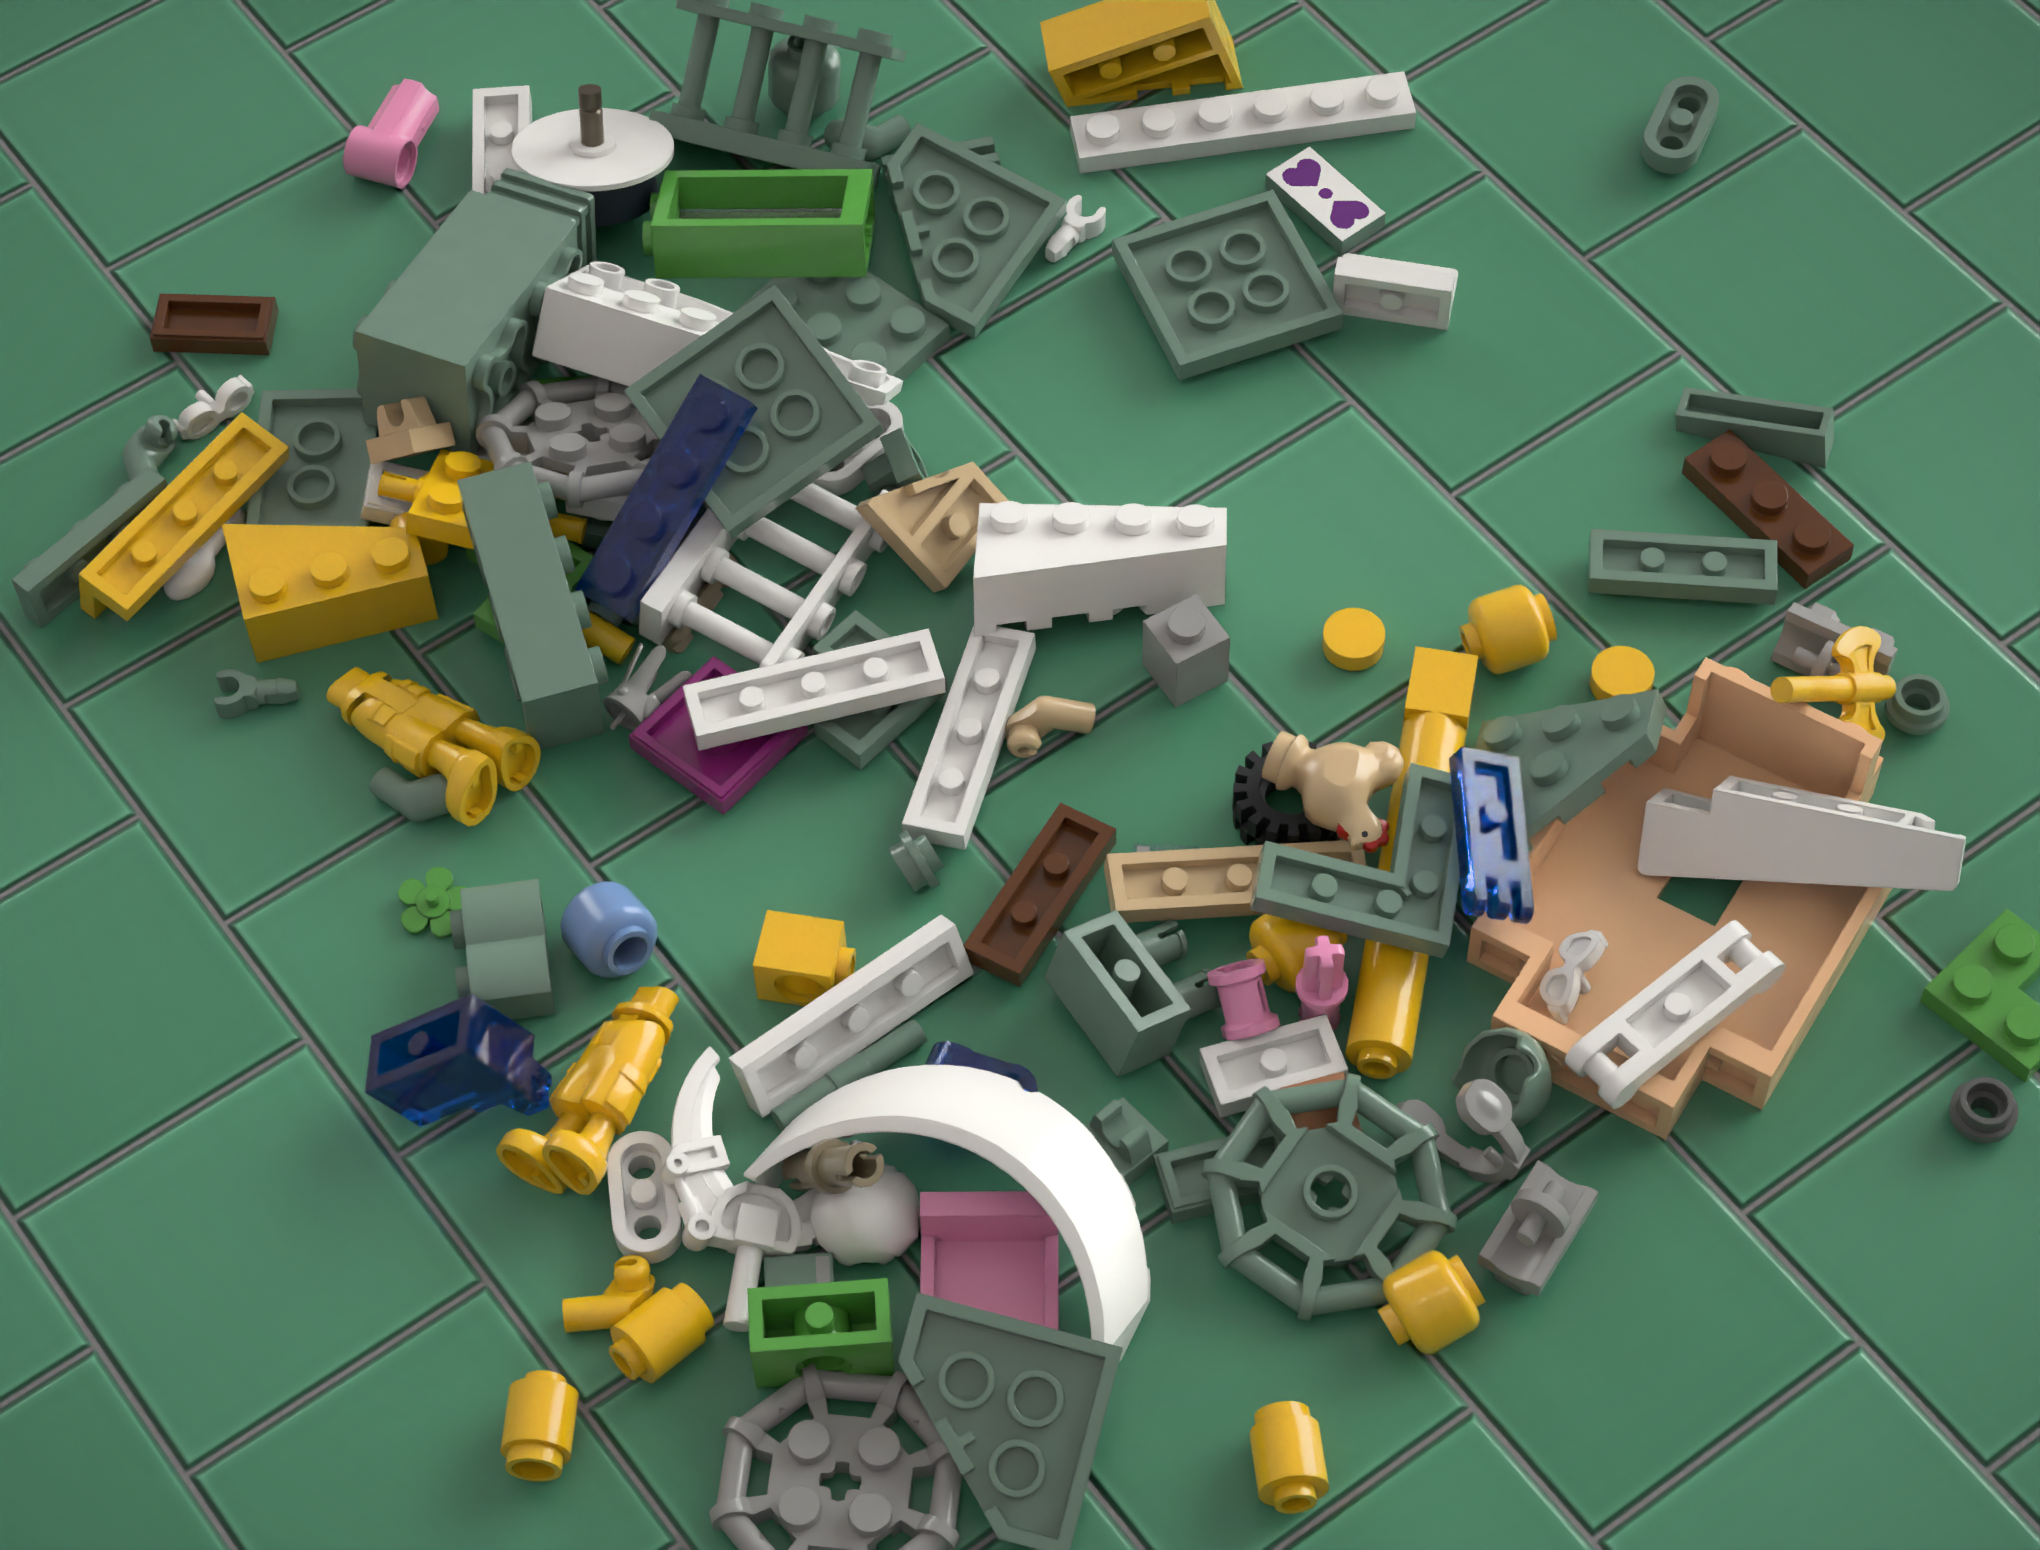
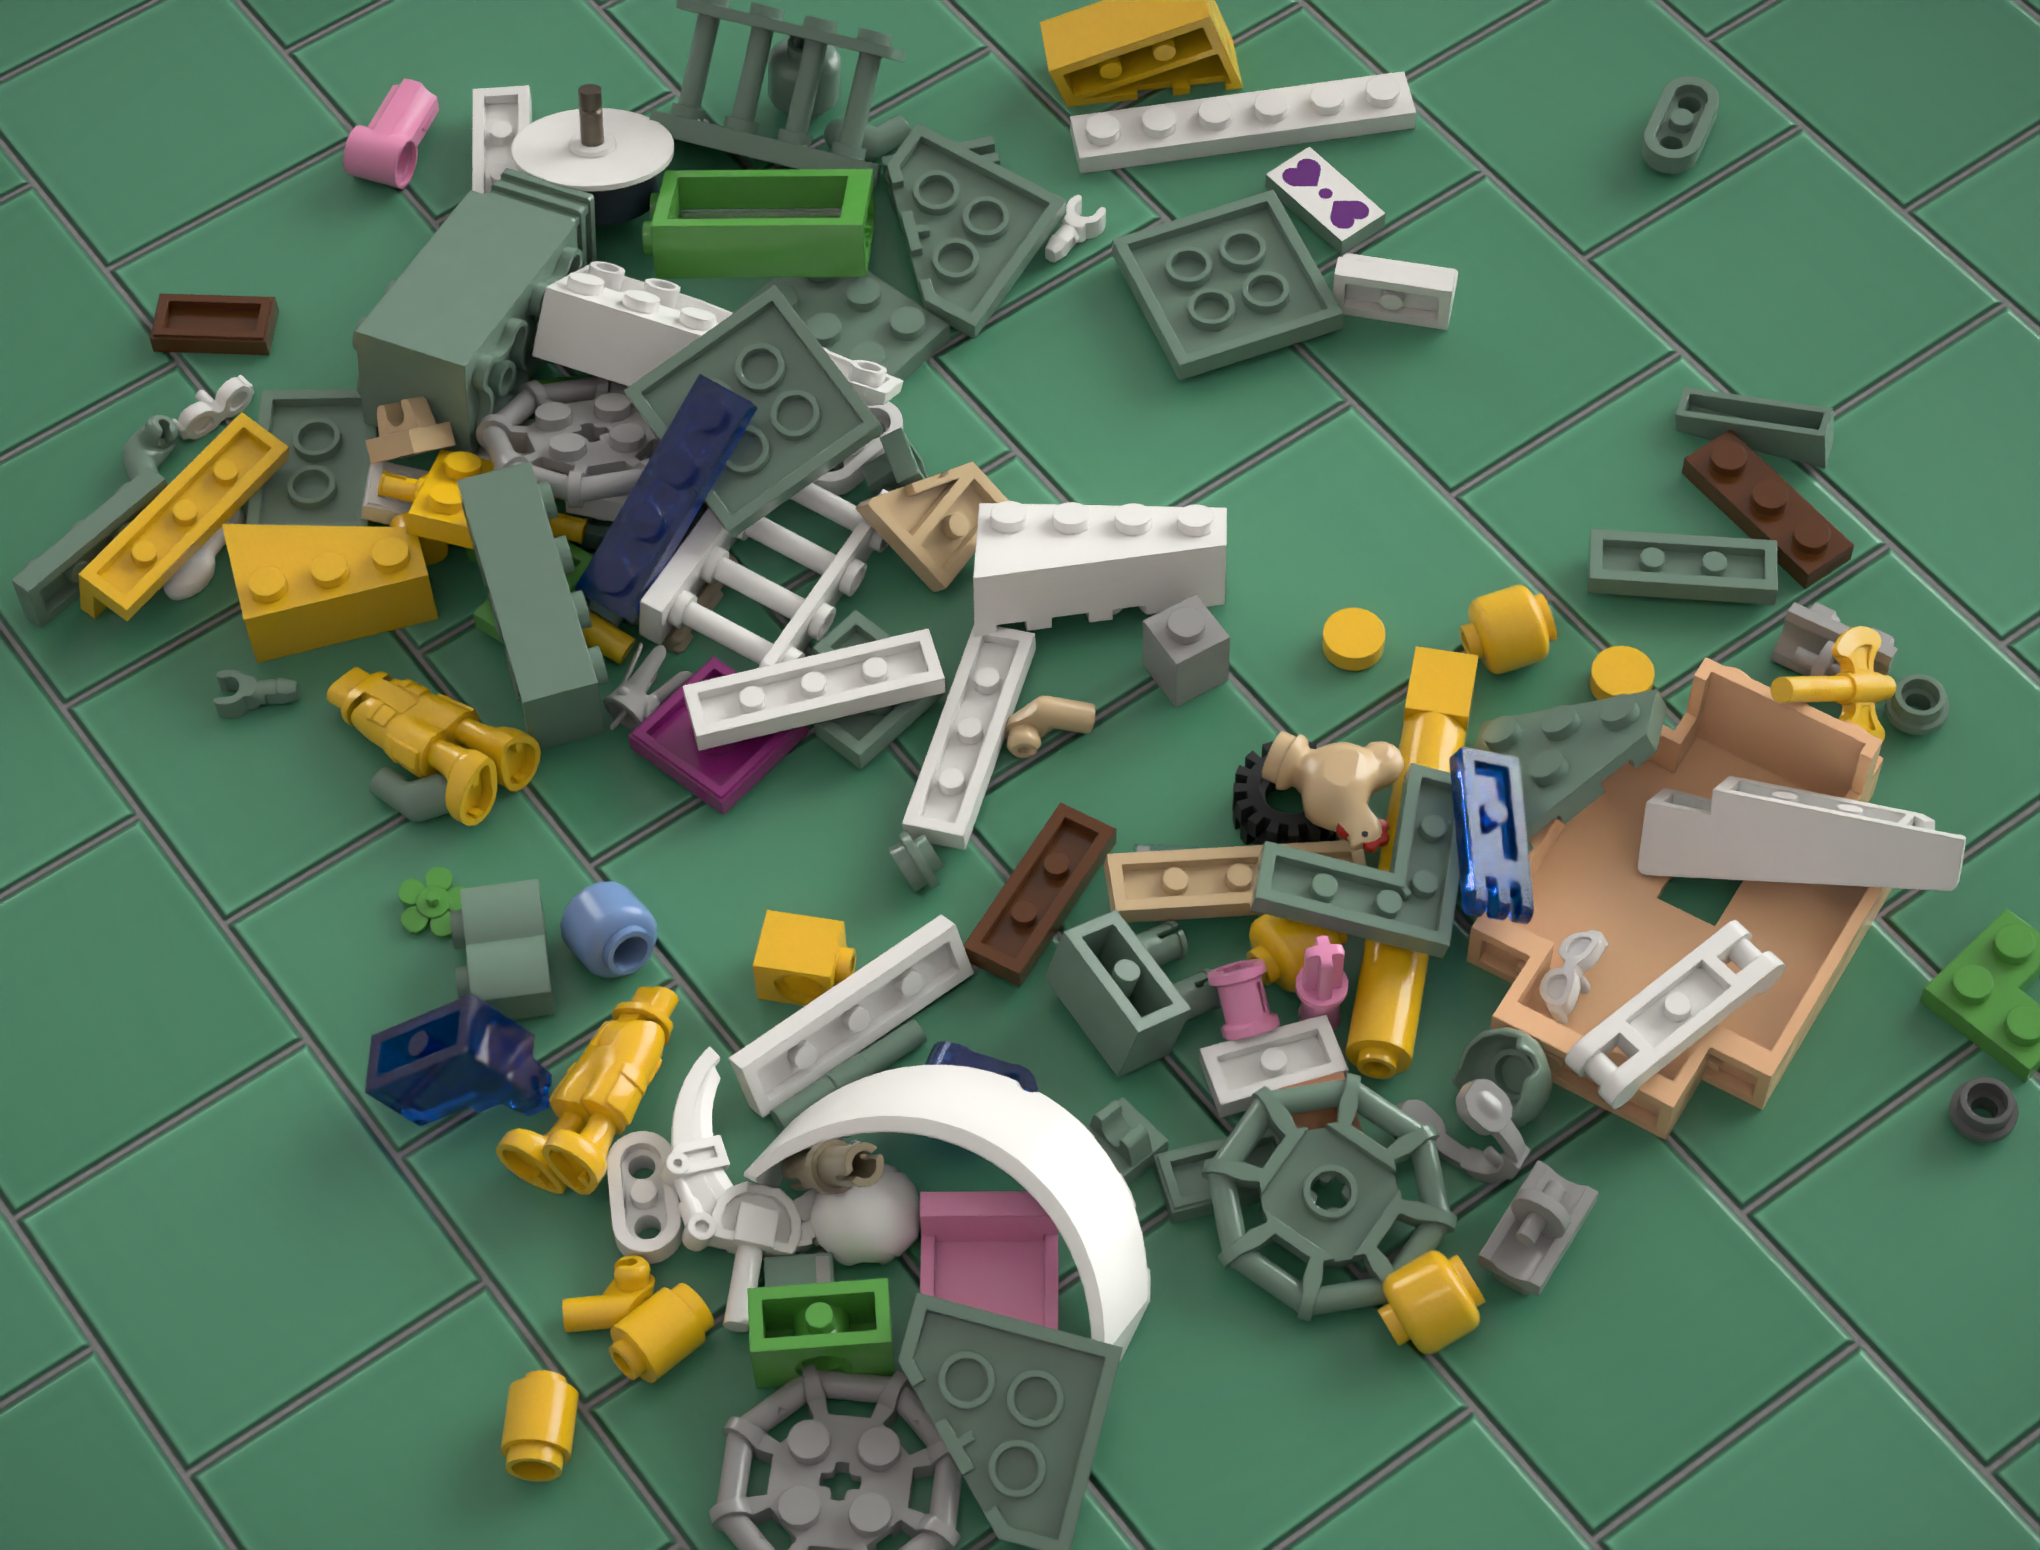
yellow brick [1249,1401,1329,1514] -> none

